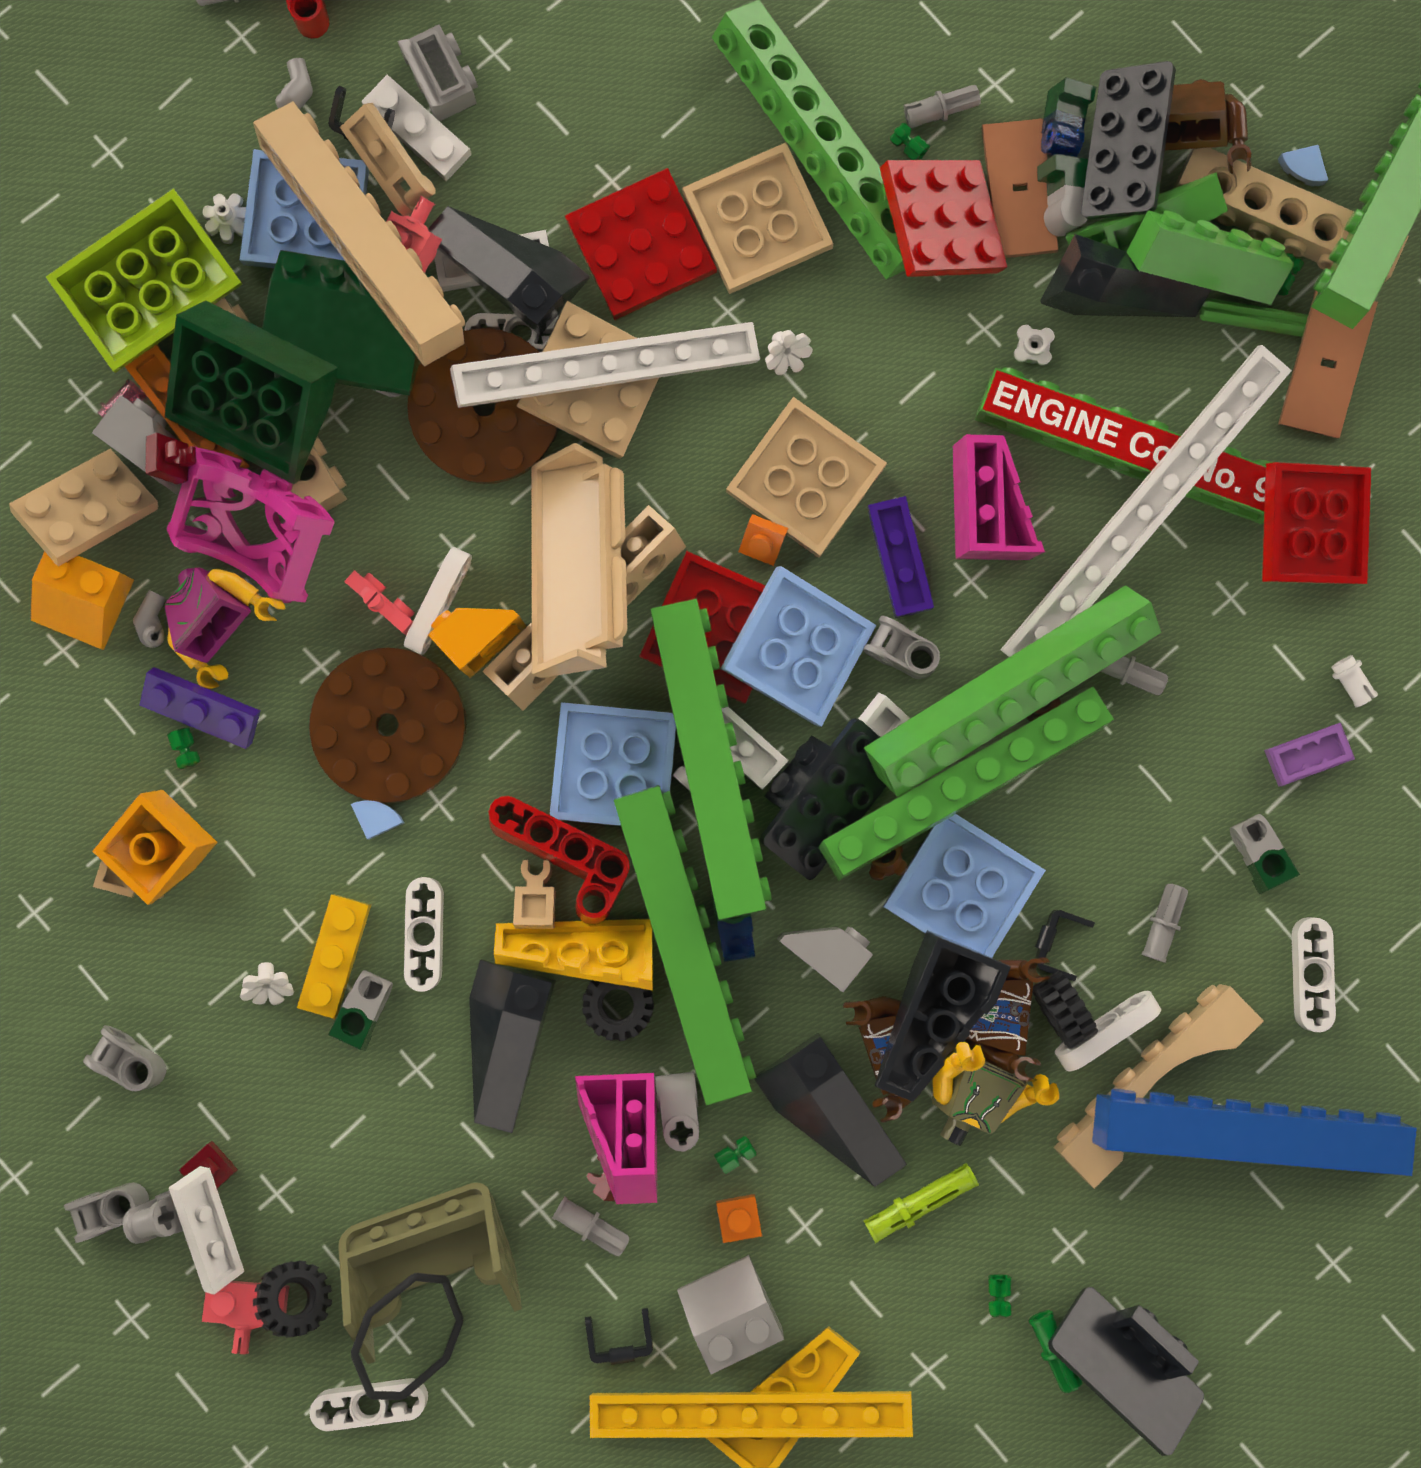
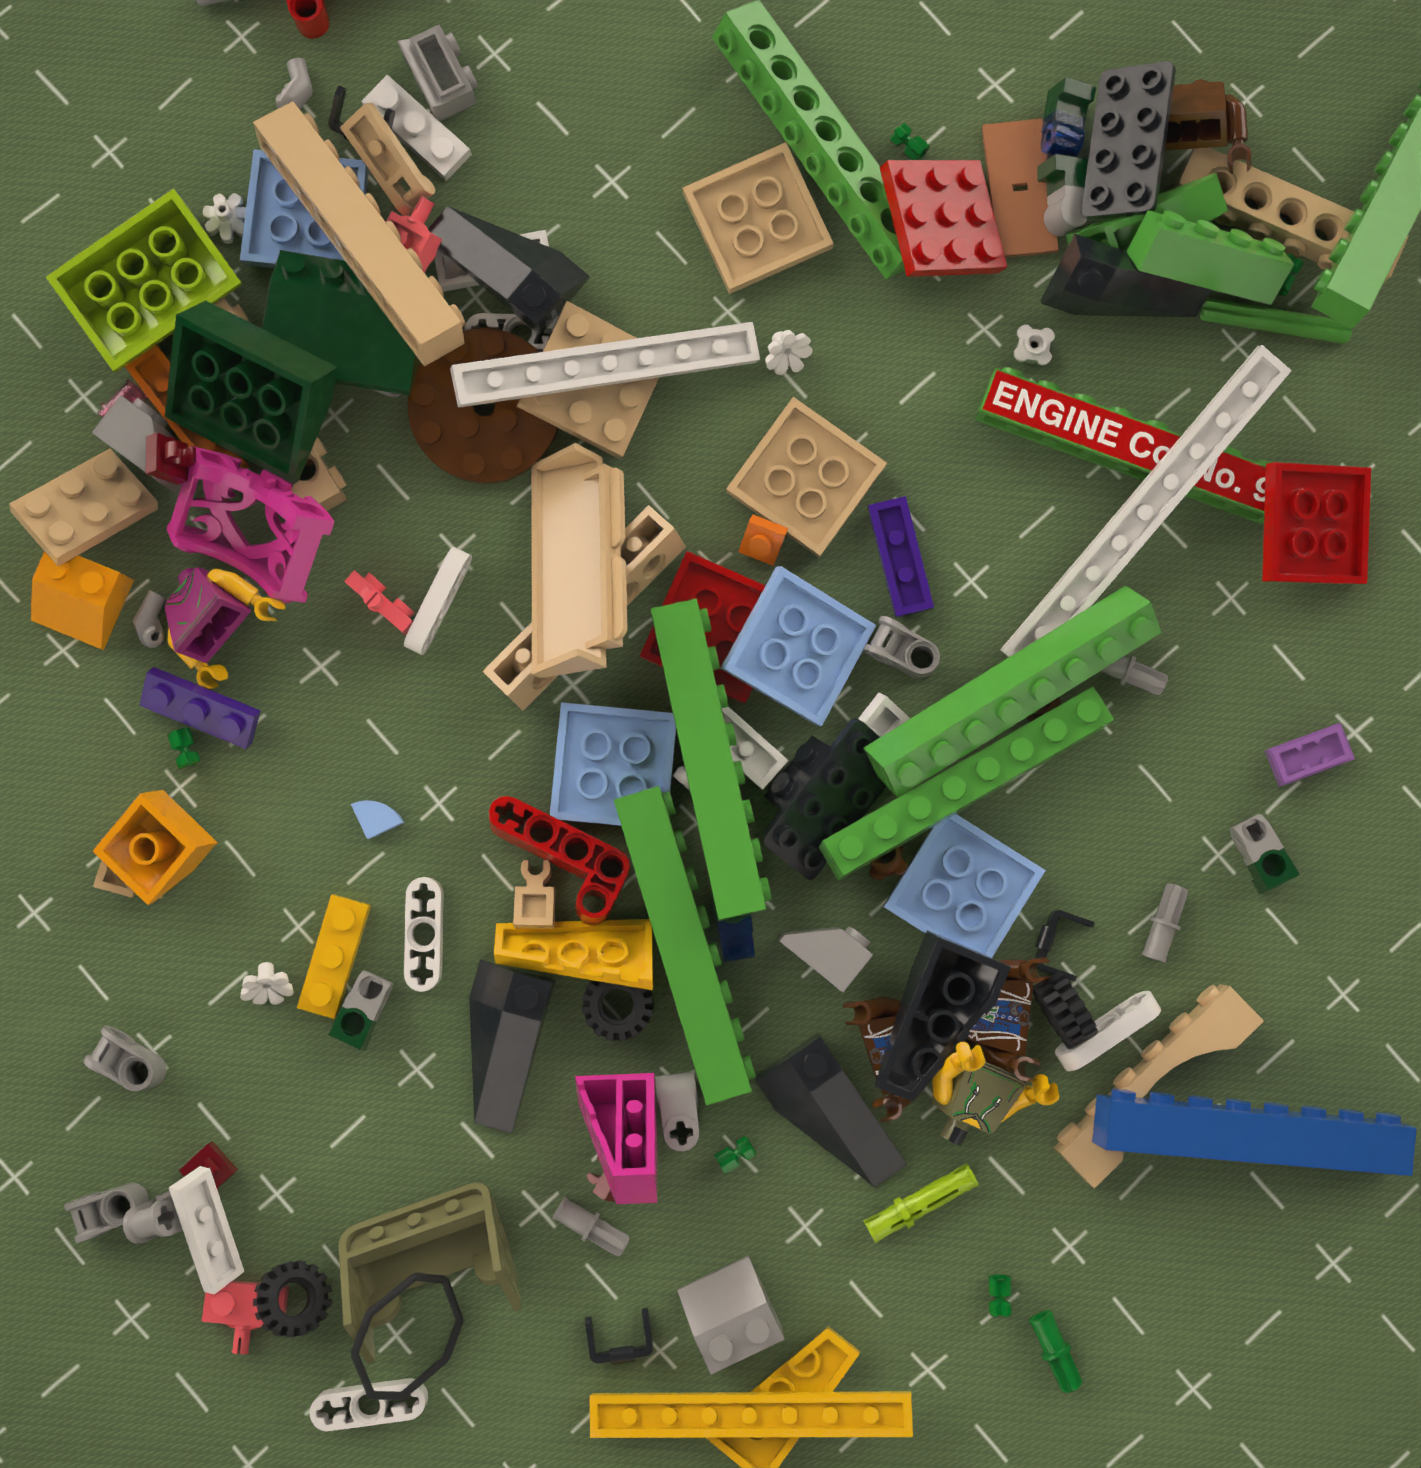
reddish brown plate [309,648,467,803] -> none
light orange slope [428,608,527,678] -> none
red plate [565,168,717,320] -> none
orange plate [716,1194,762,1243] -> none
light grey axle [904,85,981,129] -> none
dark pink wedge [953,434,1045,560] -> none
bracket [1048,1287,1204,1456] -> none
light blue tile [1278,145,1328,186] -> none
nougat piece [1278,290,1378,439] -> none
white beam [1292,917,1336,1032] -> none
white pin [1331,655,1378,707] -> none

